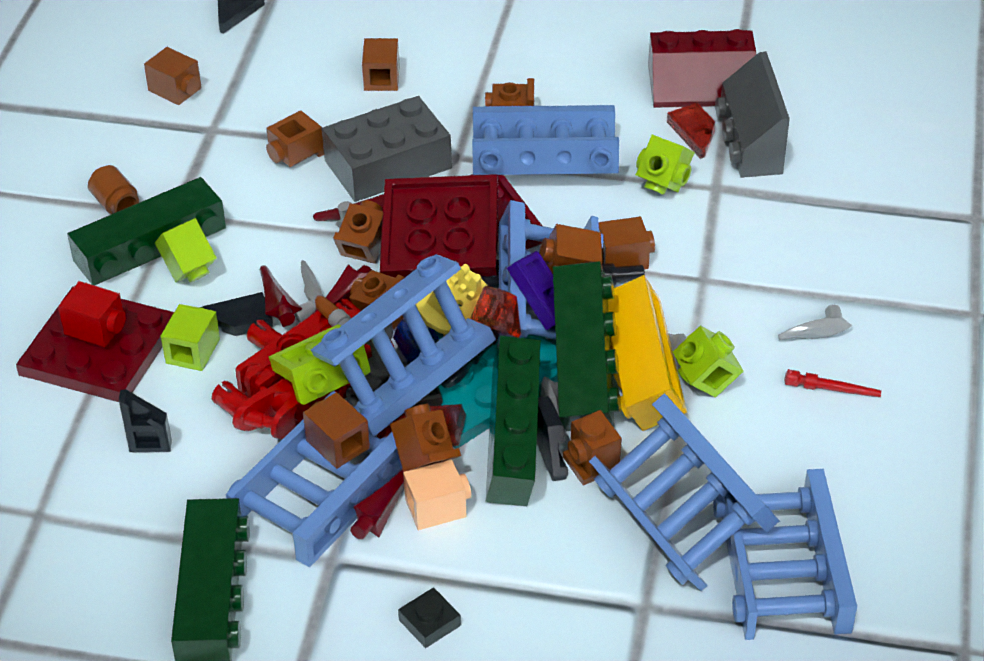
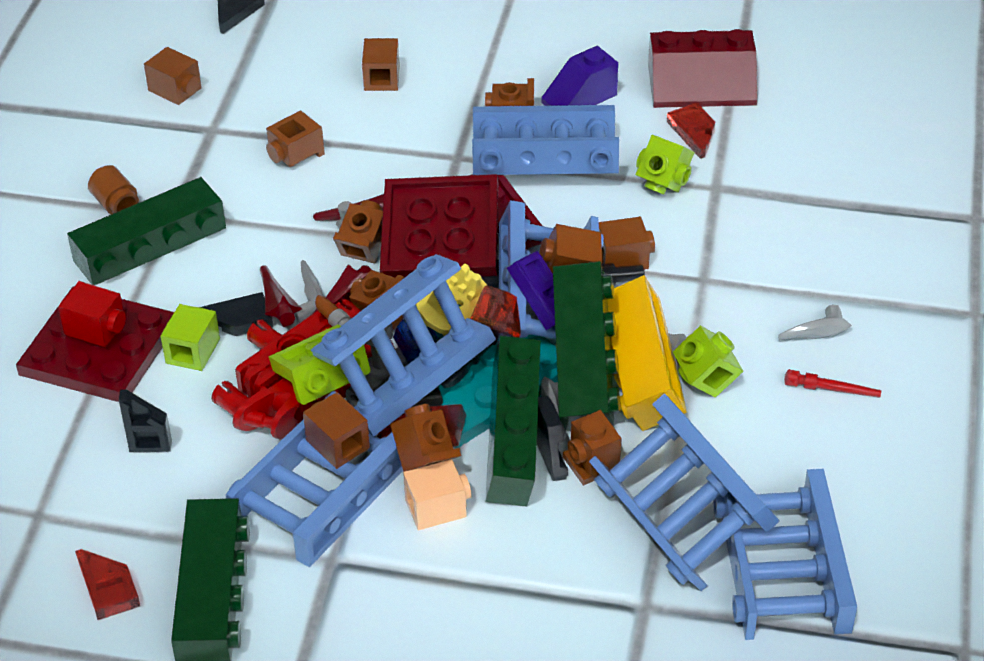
lime brick [155,218,217,283] -> none
dark grey brick [322,96,452,202] -> none
dark red piece [350,469,404,540] -> none
pearl dark grey plate [398,587,461,649] -> none
dark grey slope [715,51,790,178] -> none
none -> clear red tile [75,549,140,620]
none -> dark purple slope [541,45,619,106]

